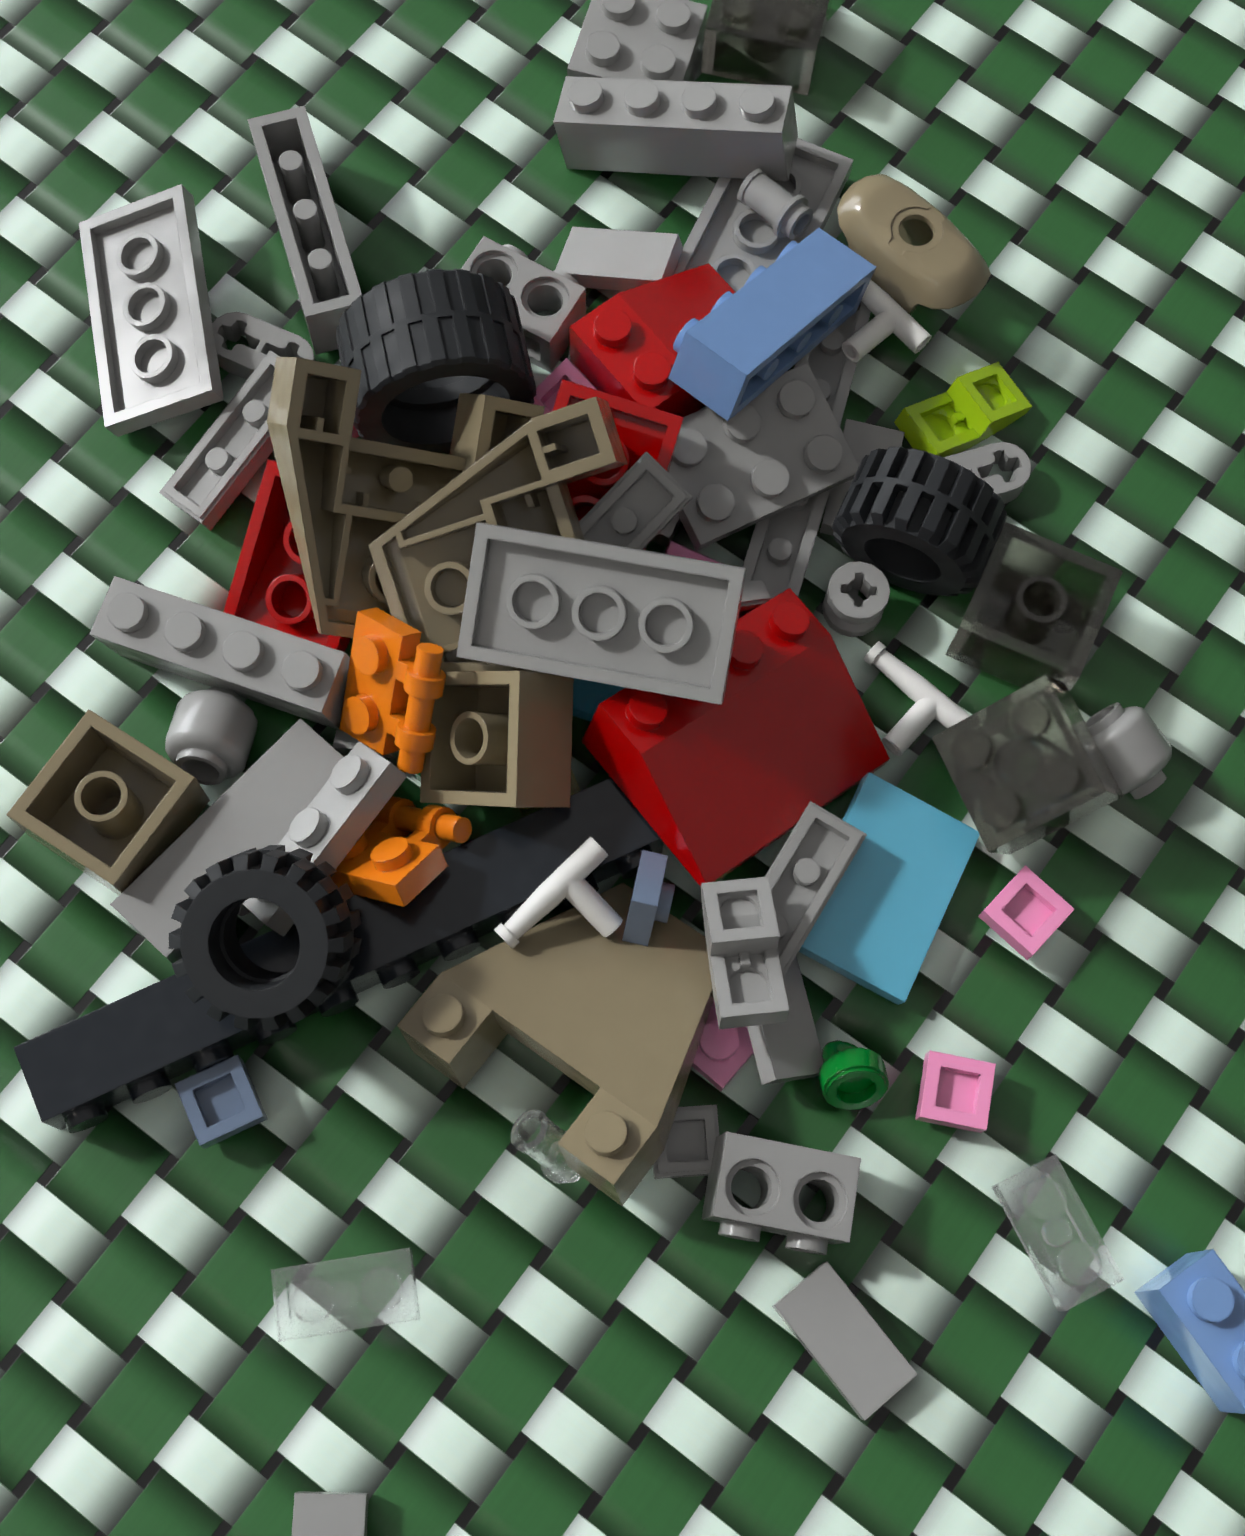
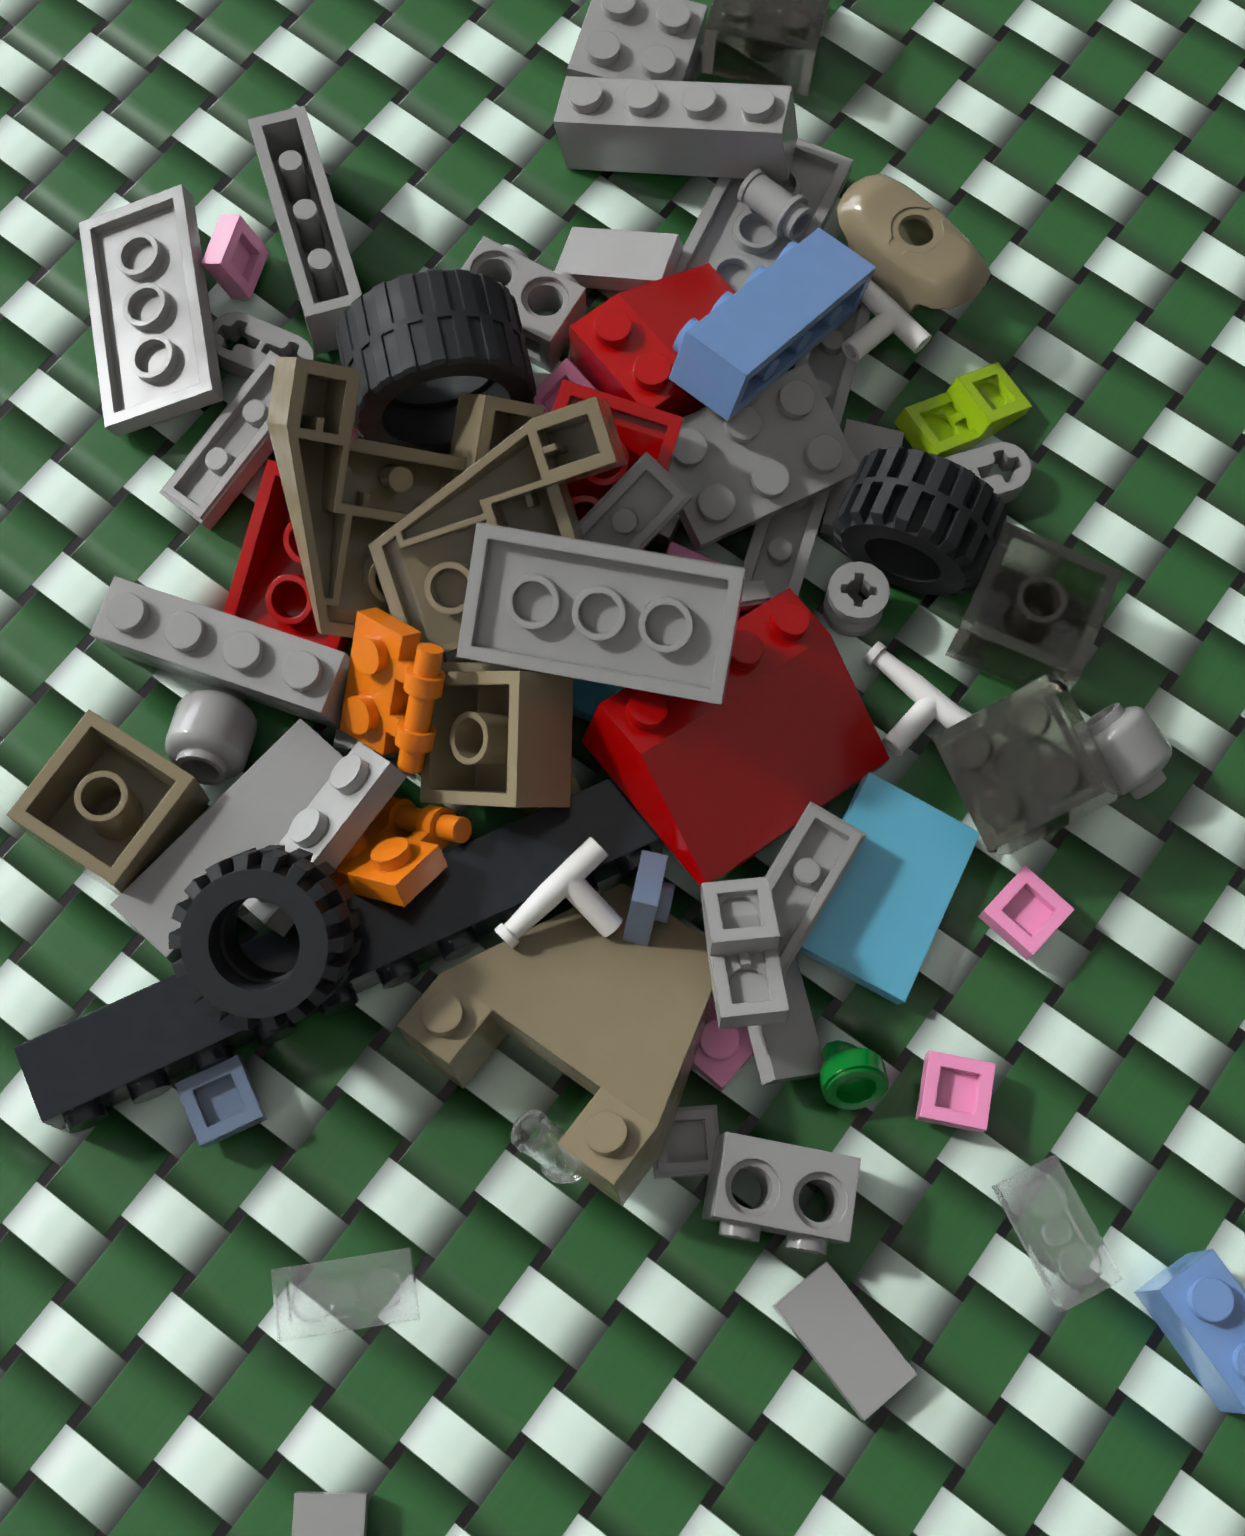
none -> bright pink plate [201,214,270,300]

